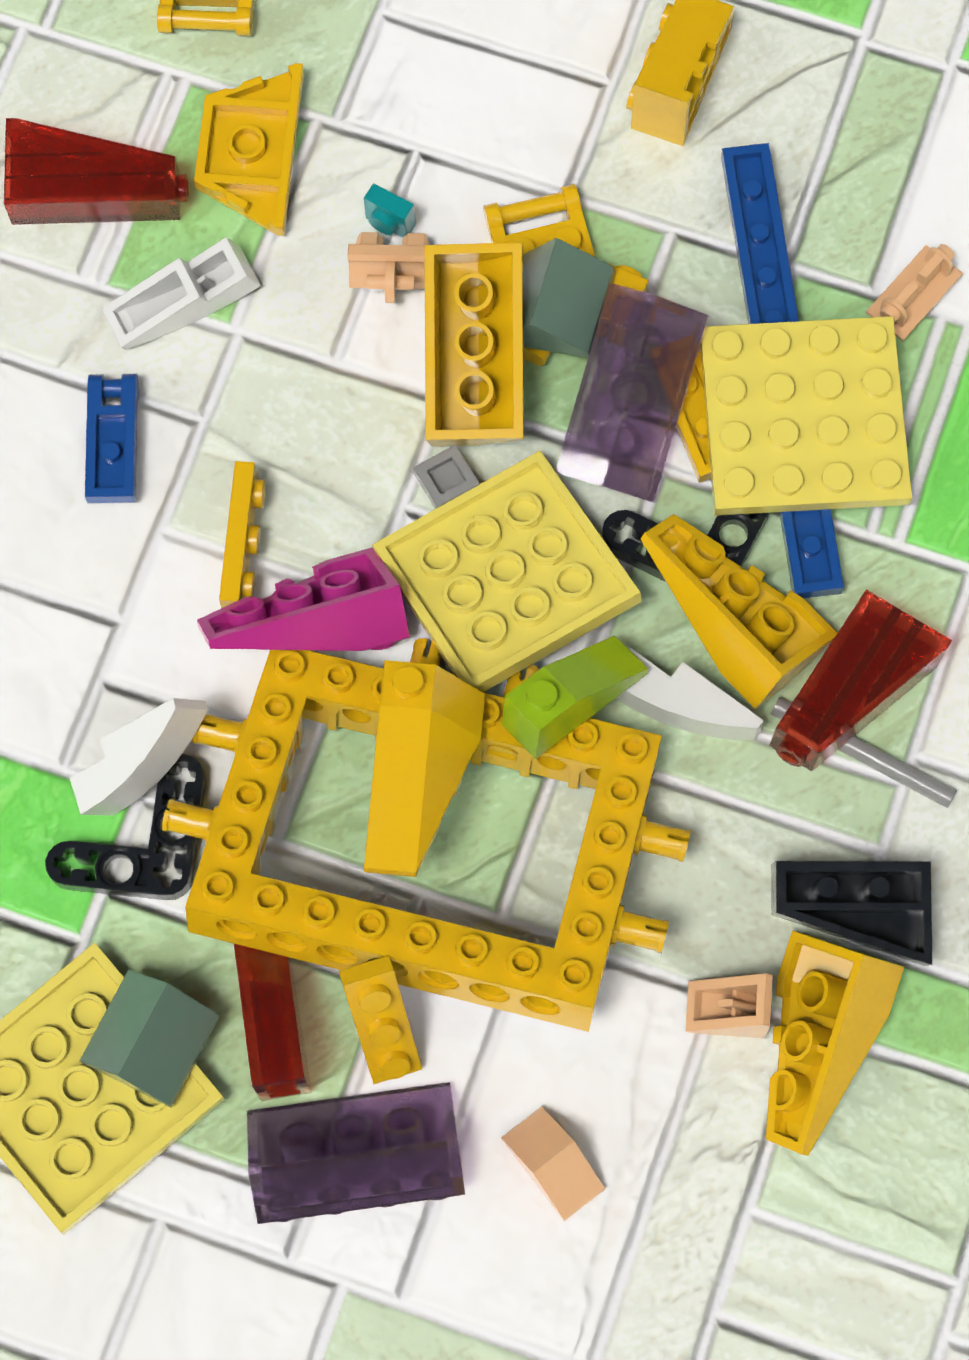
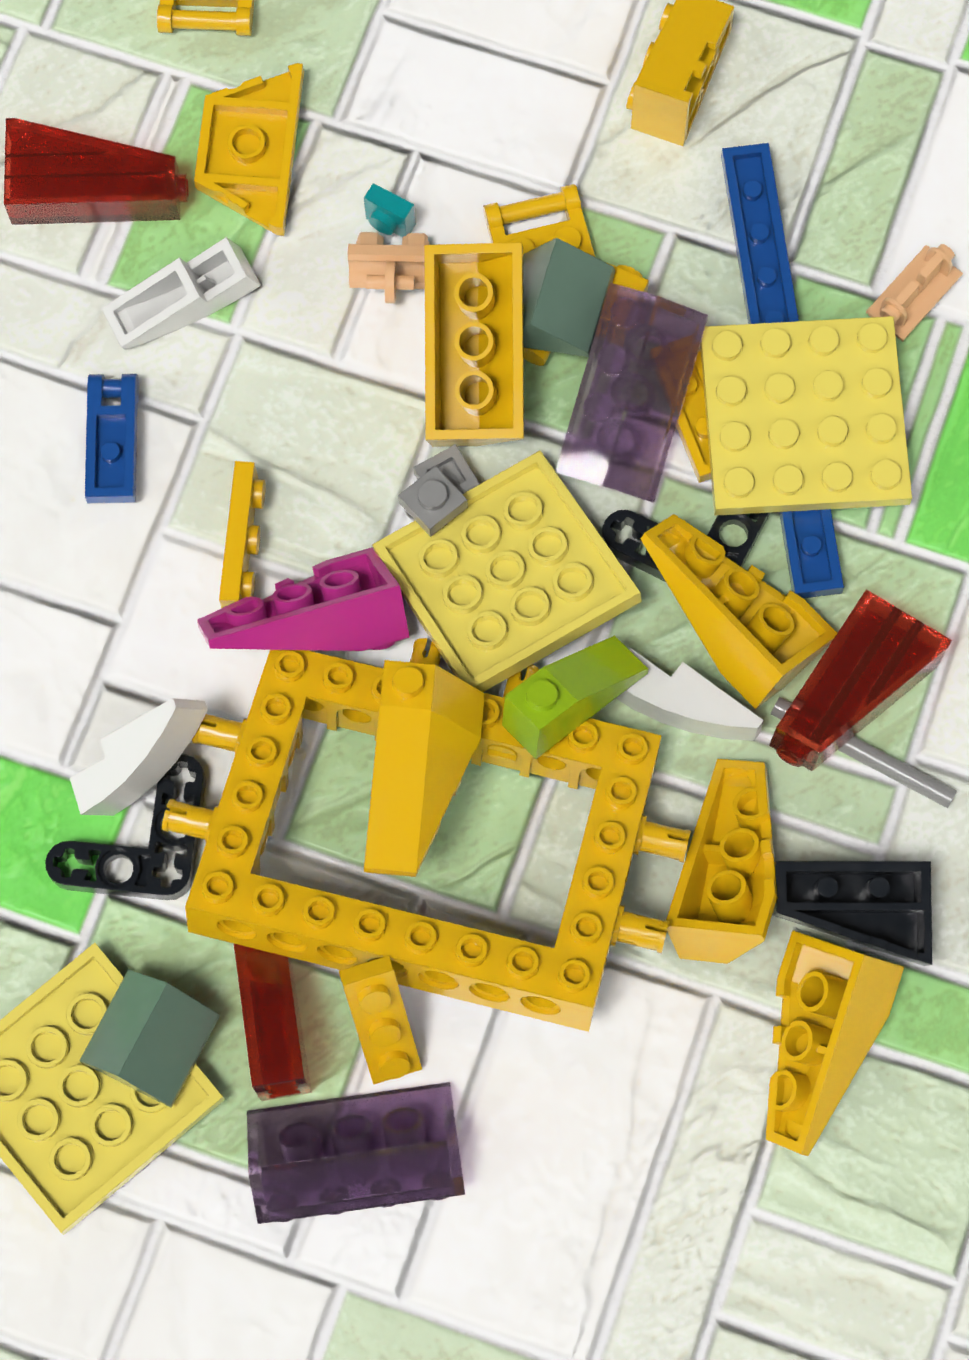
light nougat slope [501,1107,605,1221] -> none
light nougat slope [685,973,773,1038] -> none
none -> light grey plate [398,466,468,537]
none -> yellow wedge [666,759,777,964]

